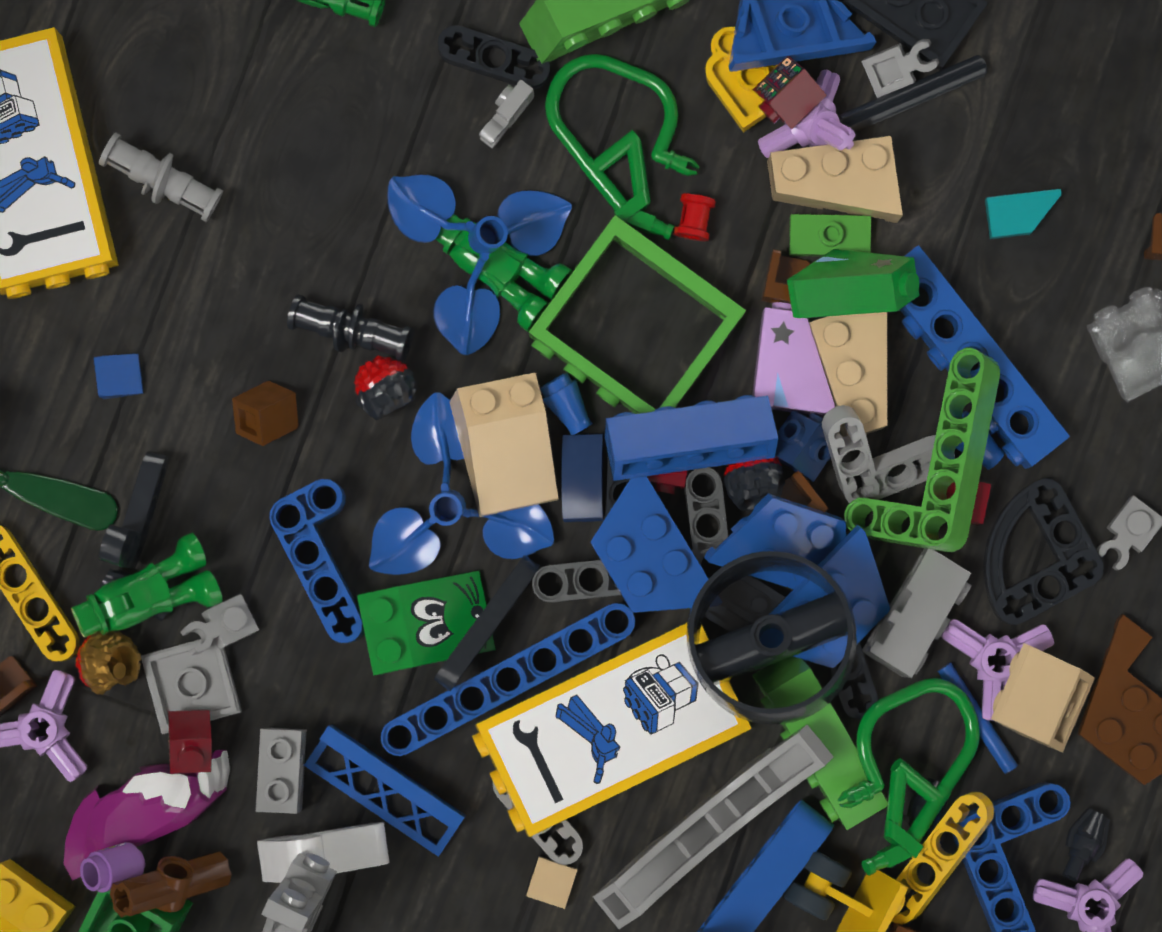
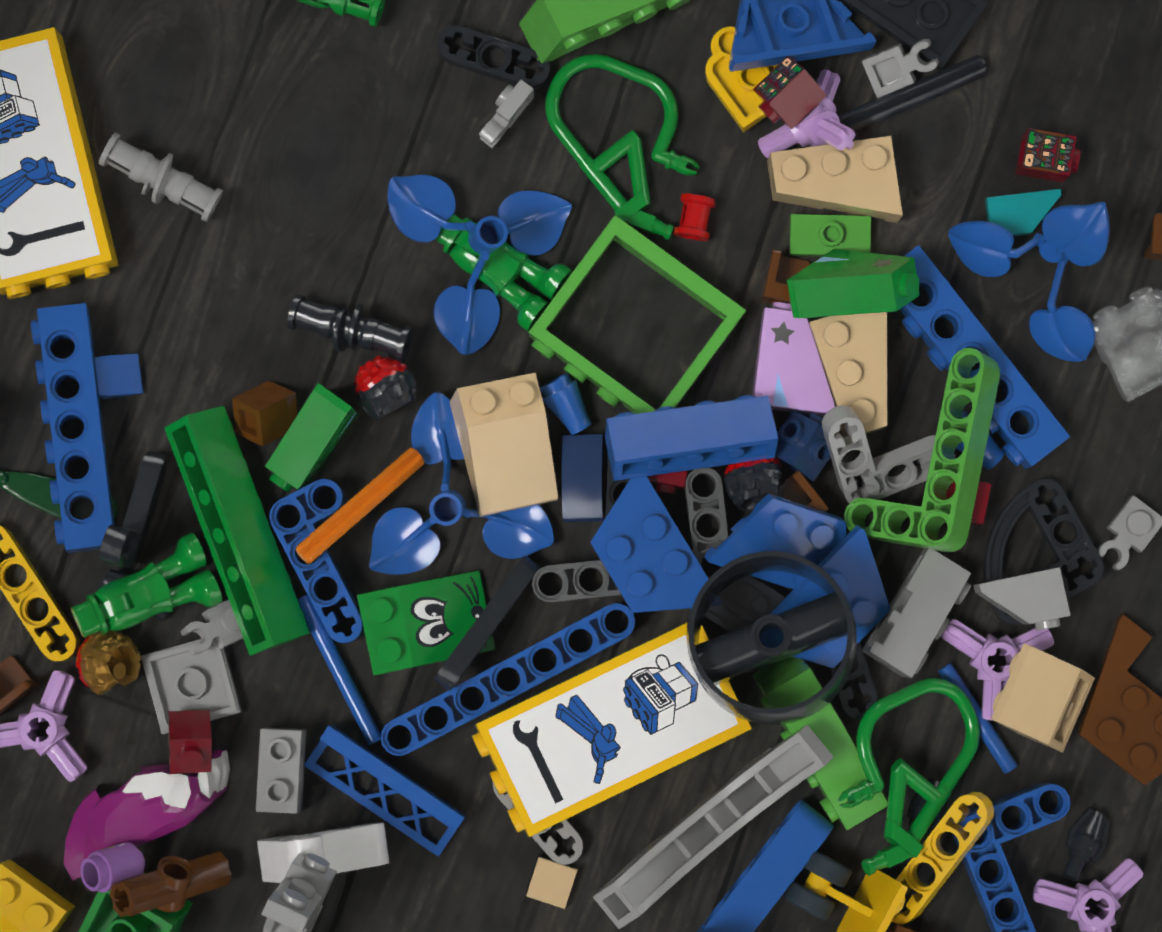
none -> blue brick [31,303,115,553]
none -> green brick [164,406,310,656]
none -> green slope [265,383,358,493]
none -> orange axle [295,448,425,564]
none -> blue bar [298,595,381,746]
none -> blue plant [948,202,1110,362]
none -> light grey slope [973,567,1071,631]
none -> brick [1015,128,1080,183]

